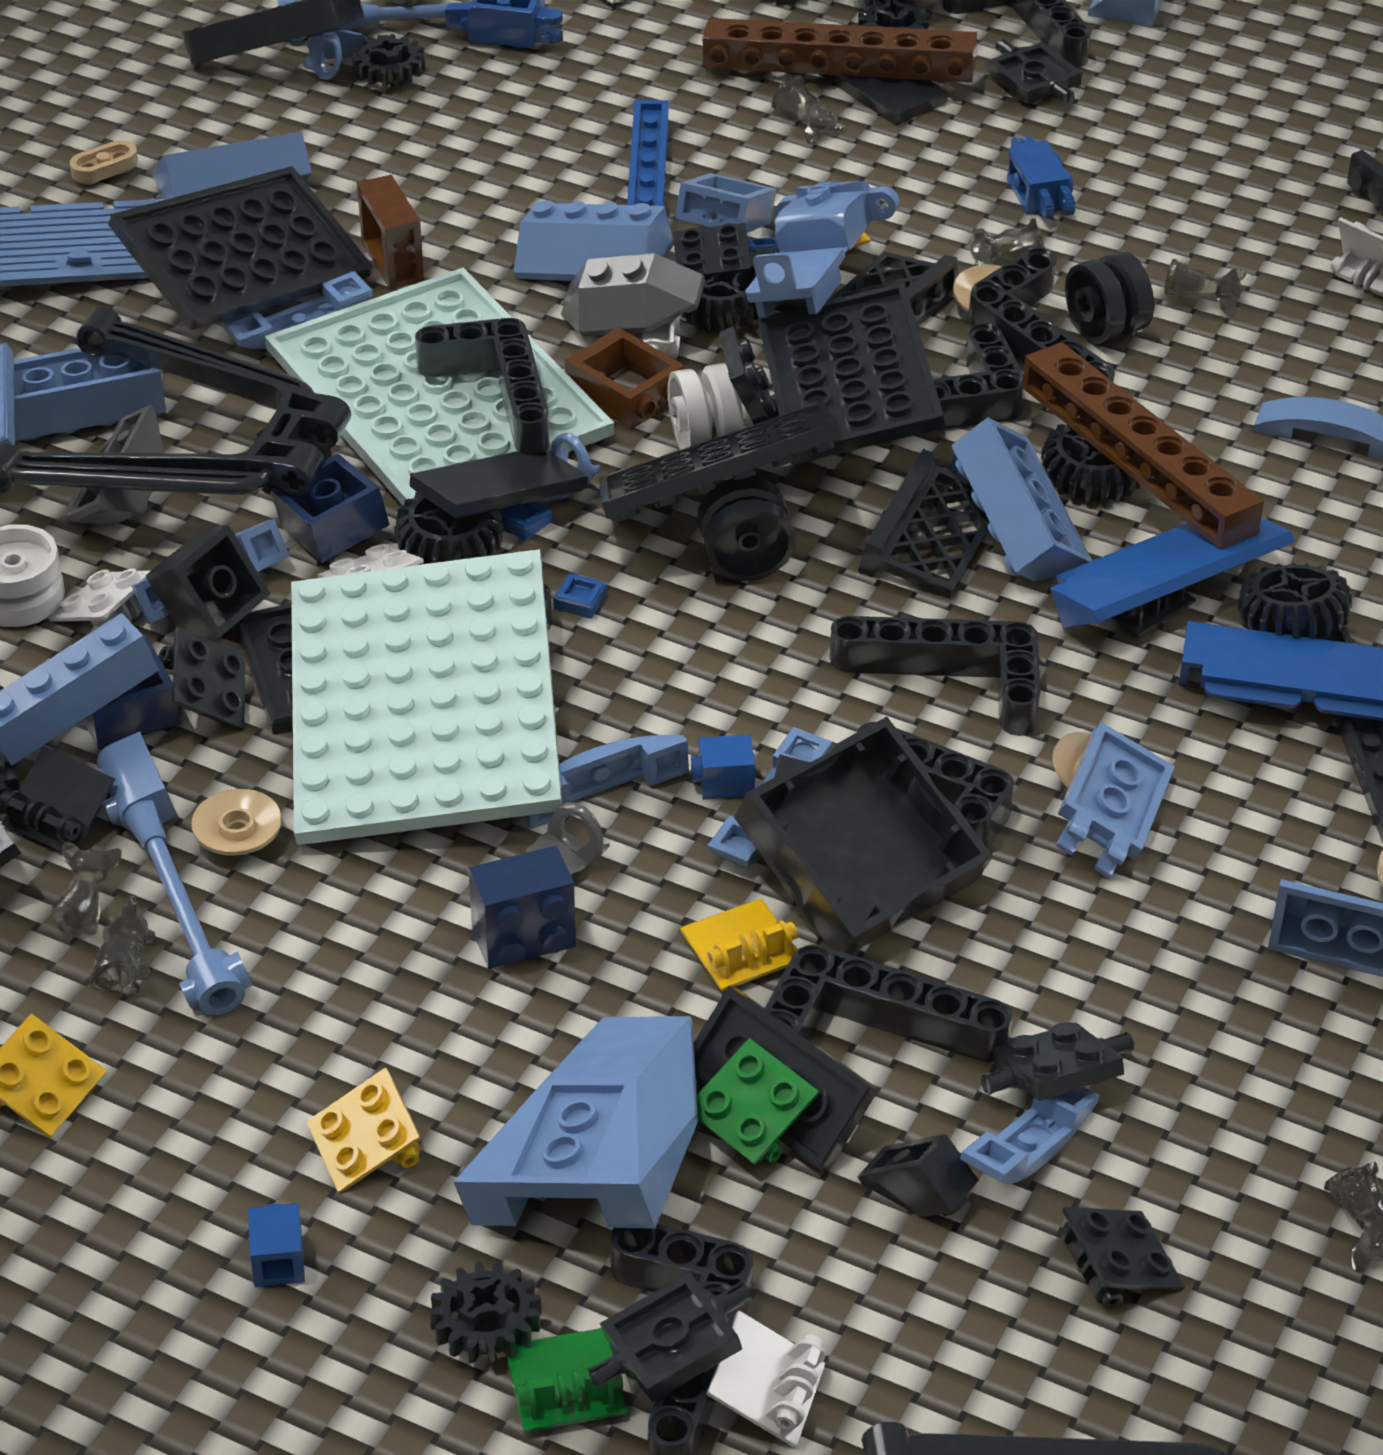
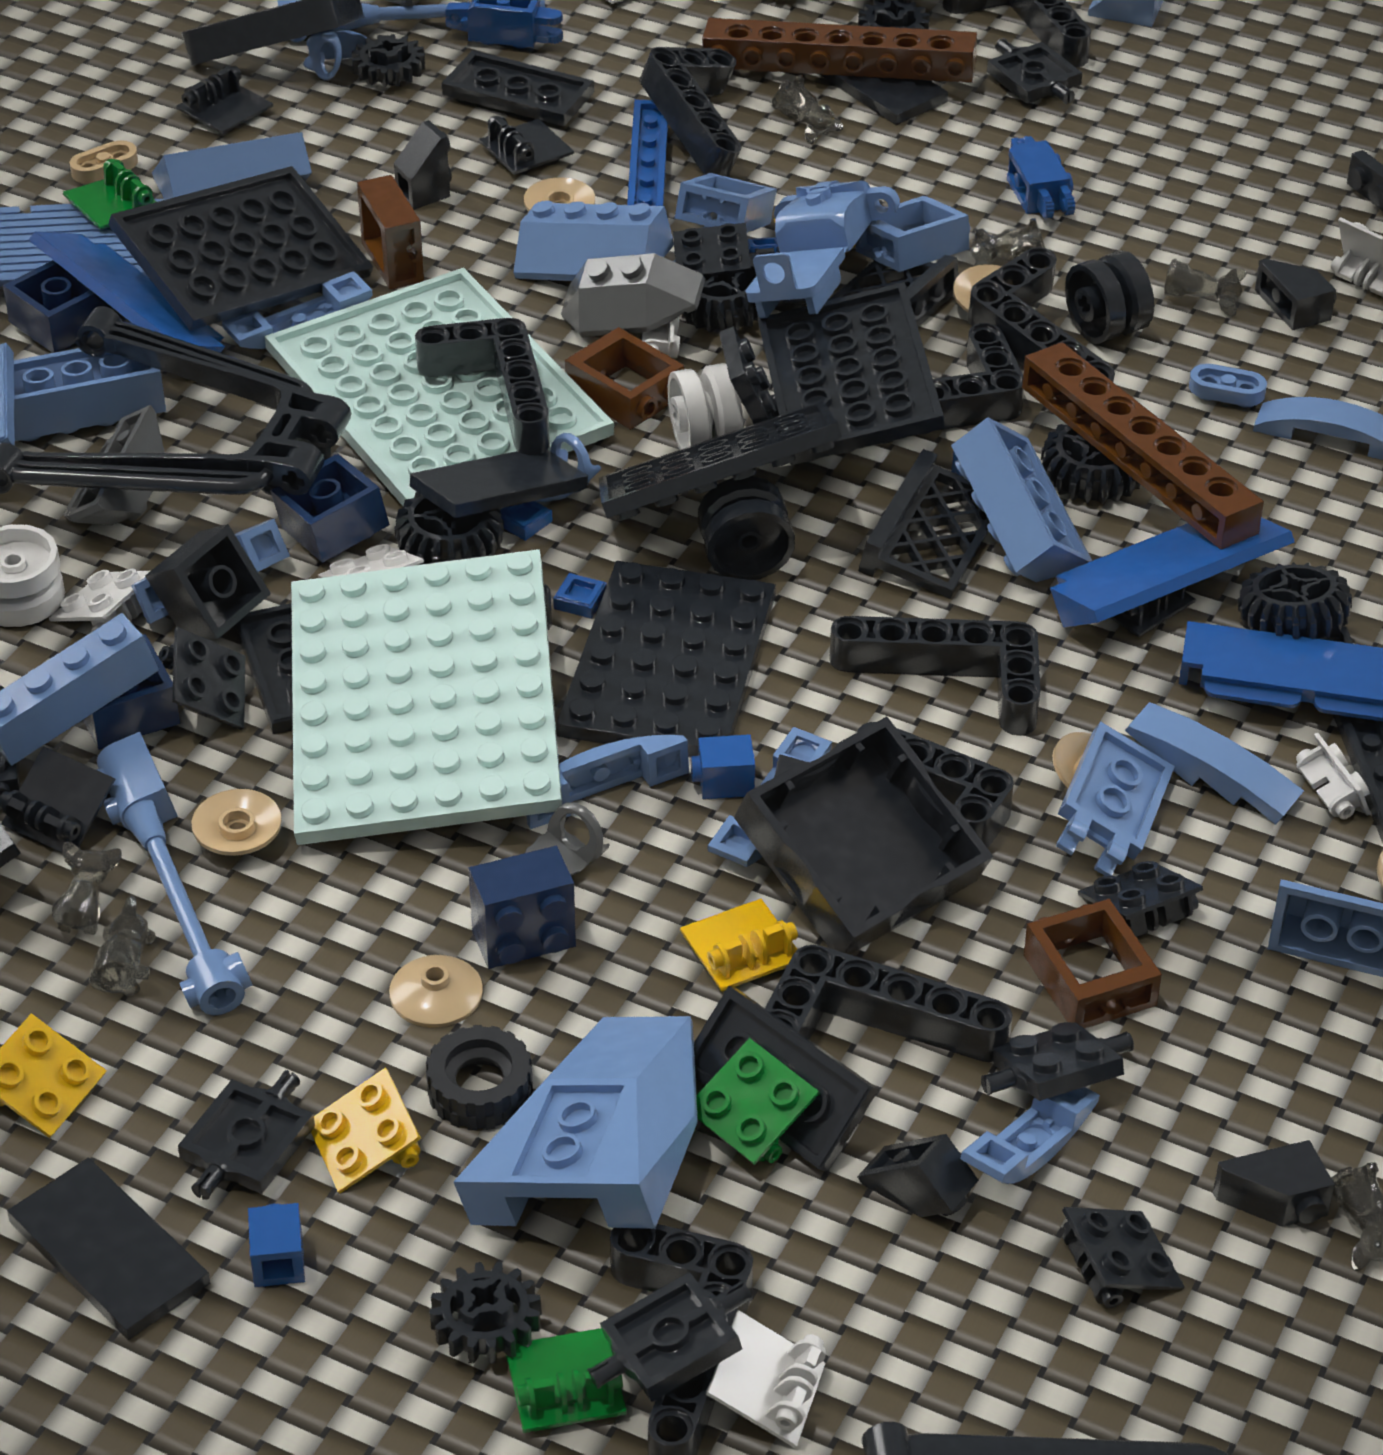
none -> dark blue brick [3,260,113,353]
none -> black tile [7,1157,210,1340]
none -> blue slope [29,231,225,353]
none -> green hinge [63,159,157,230]
none -> black hinge [176,66,274,134]
none -> black plate [178,1070,315,1200]
none -> tan dish [389,955,483,1028]
none -> black slope [394,120,452,210]
none -> black tyre [426,1025,533,1131]
none -> black plate [441,50,594,126]
none -> black hinge [479,116,574,175]
none -> tan dish [524,177,595,212]
none -> black plate [556,560,776,757]
none -> black beam [639,47,742,177]
none -> medium blue window [856,195,970,272]
none -> reddish brown window [1024,899,1162,1029]
none -> black hinge [1078,861,1203,937]
none -> medium blue slope [1125,702,1304,825]
none -> medium blue plate [1189,364,1267,408]
none -> black slope [1213,1140,1335,1227]
none -> black slope [1255,259,1336,331]
none -> white hinge [1296,732,1371,819]

